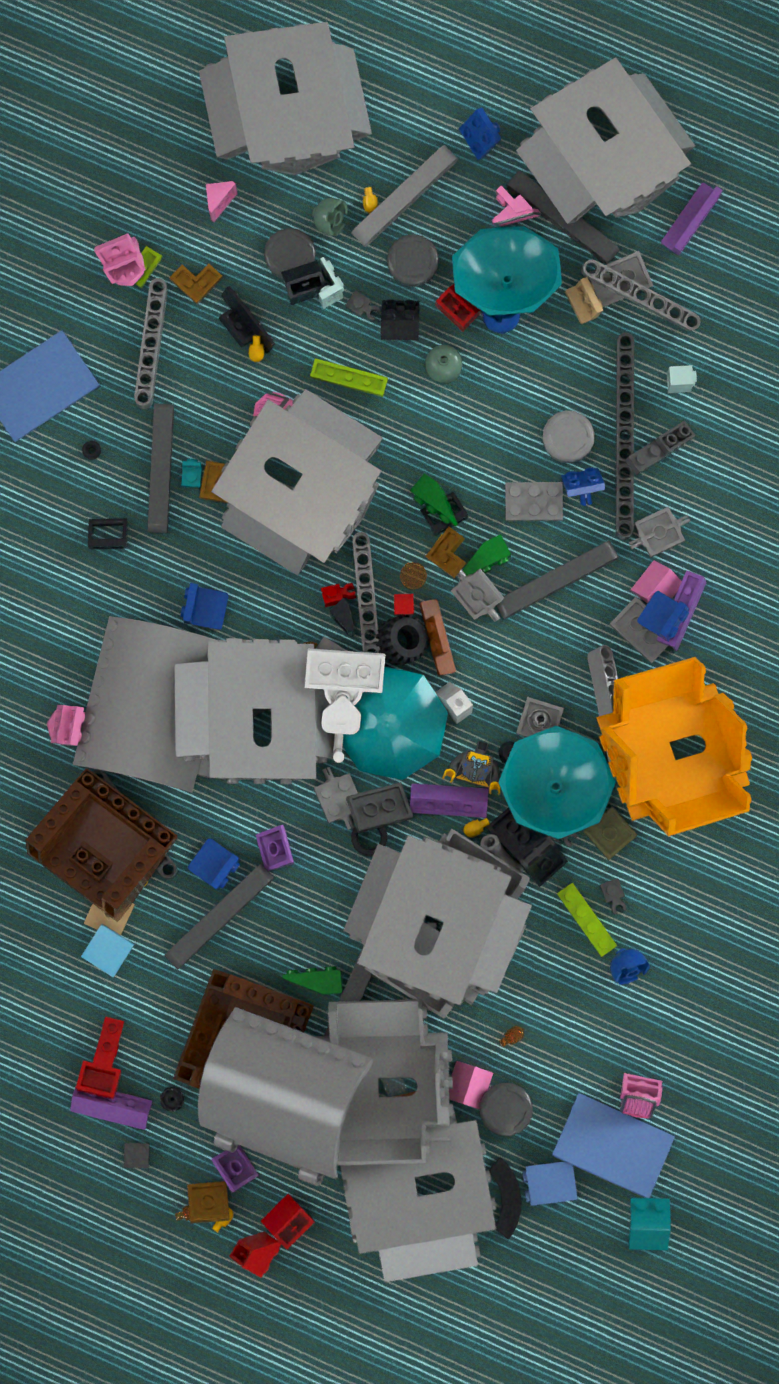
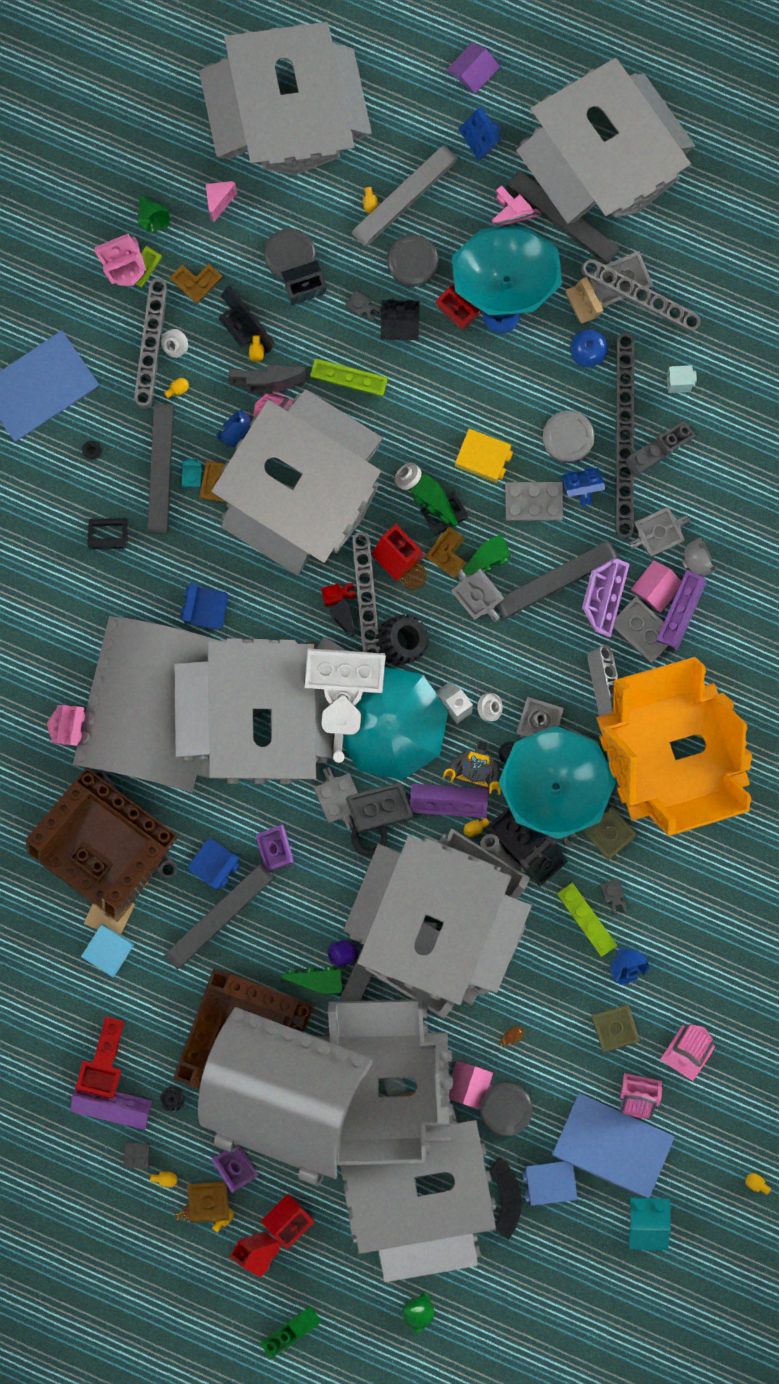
sand green cylinder [312,198,348,236] -> none
light aqua bracket [318,257,344,309] -> none
red slope [394,594,414,615] -> none
dark orange bracket [419,599,456,676] -> none
sand green cylinder [425,345,462,383] -> none
blue bracket [637,591,689,642] -> none
medium lavender panel [661,183,723,255] -> none
none -> green hat [137,195,170,232]
none -> yellow cylinder [150,1171,178,1188]
none -> white plate [161,329,188,357]
none -> yellow cylinder [164,378,189,399]
none -> blue cylinder [216,409,251,447]
none -> dark grey slope [228,365,307,394]
none -> green slope [260,1306,321,1359]
none -> dark purple head [327,939,358,967]
none -> red slope [371,524,425,582]
none -> white plate [394,463,422,490]
none -> green hat [402,1292,434,1334]
none -> medium lavender slope [447,42,500,94]
none -> yellow brick [455,429,513,483]
none -> white plate [477,693,503,721]
none -> blue cylinder [570,329,608,368]
none -> lavender wedge [582,558,630,637]
none -> olive plate [591,1004,640,1053]
none -> bright pink piece [660,1024,715,1081]
none -> light grey cylinder [682,537,717,576]
none -> yellow cylinder [745,1173,772,1195]

